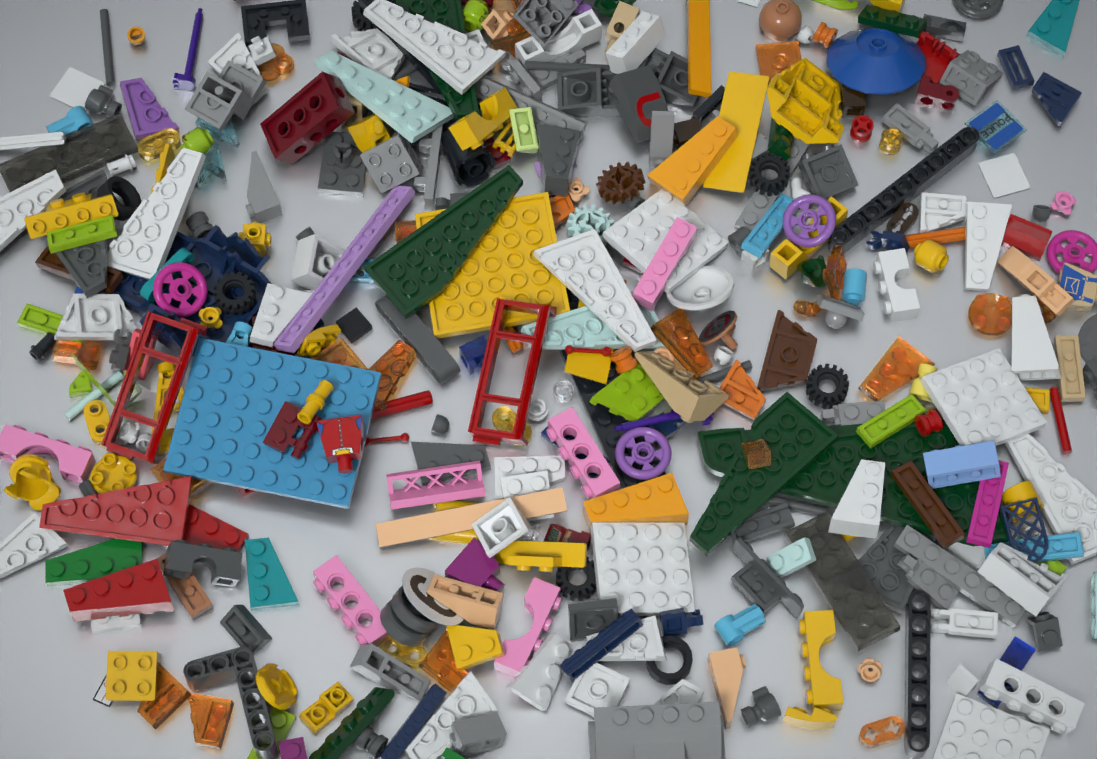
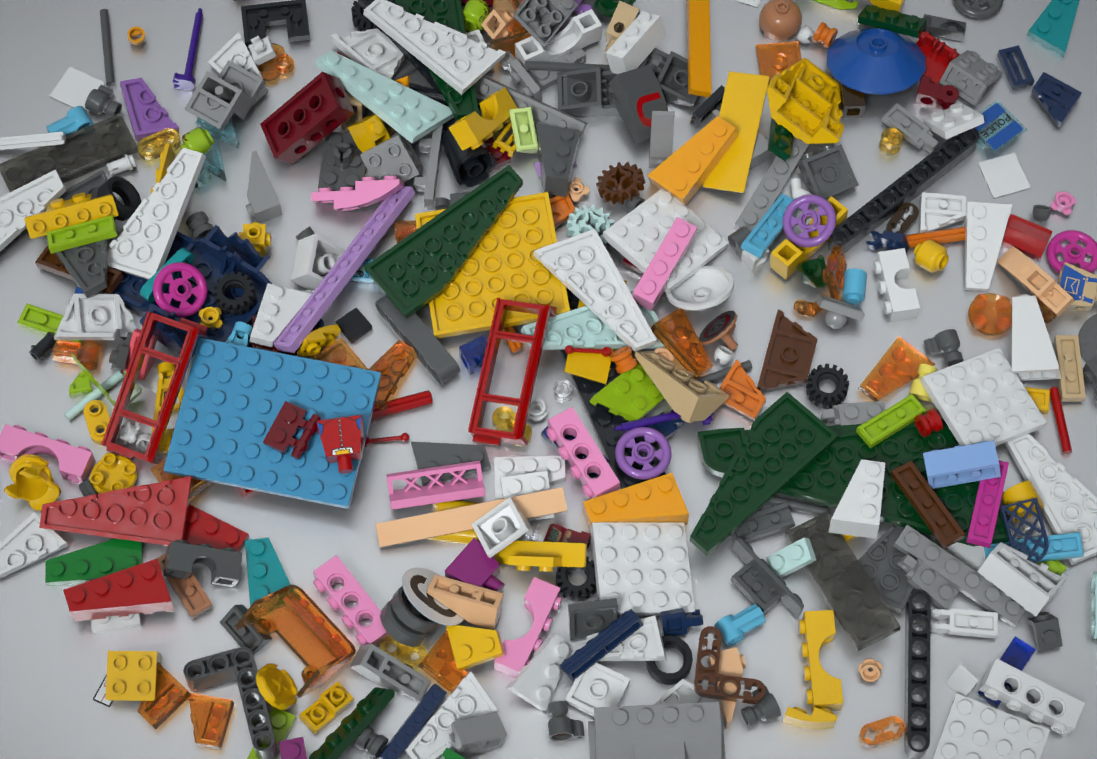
yellow pin [297,380,334,424] -> none
dark grey hinge [431,414,449,434] -> none
dark brown brick [673,118,702,150] -> none
clear orange slope [741,439,771,469] -> none
black tyre [749,153,790,196] -> none
red wheel [850,115,874,143] -> none
none -> clear orange windscreen [235,585,356,698]
none -> bright pink slope [311,176,404,212]
none -> dark grey piece [548,701,585,741]
none -> reddish brown beam [694,626,766,704]
none -> white plate [923,103,985,139]
none -> dark grey piece [923,329,964,367]

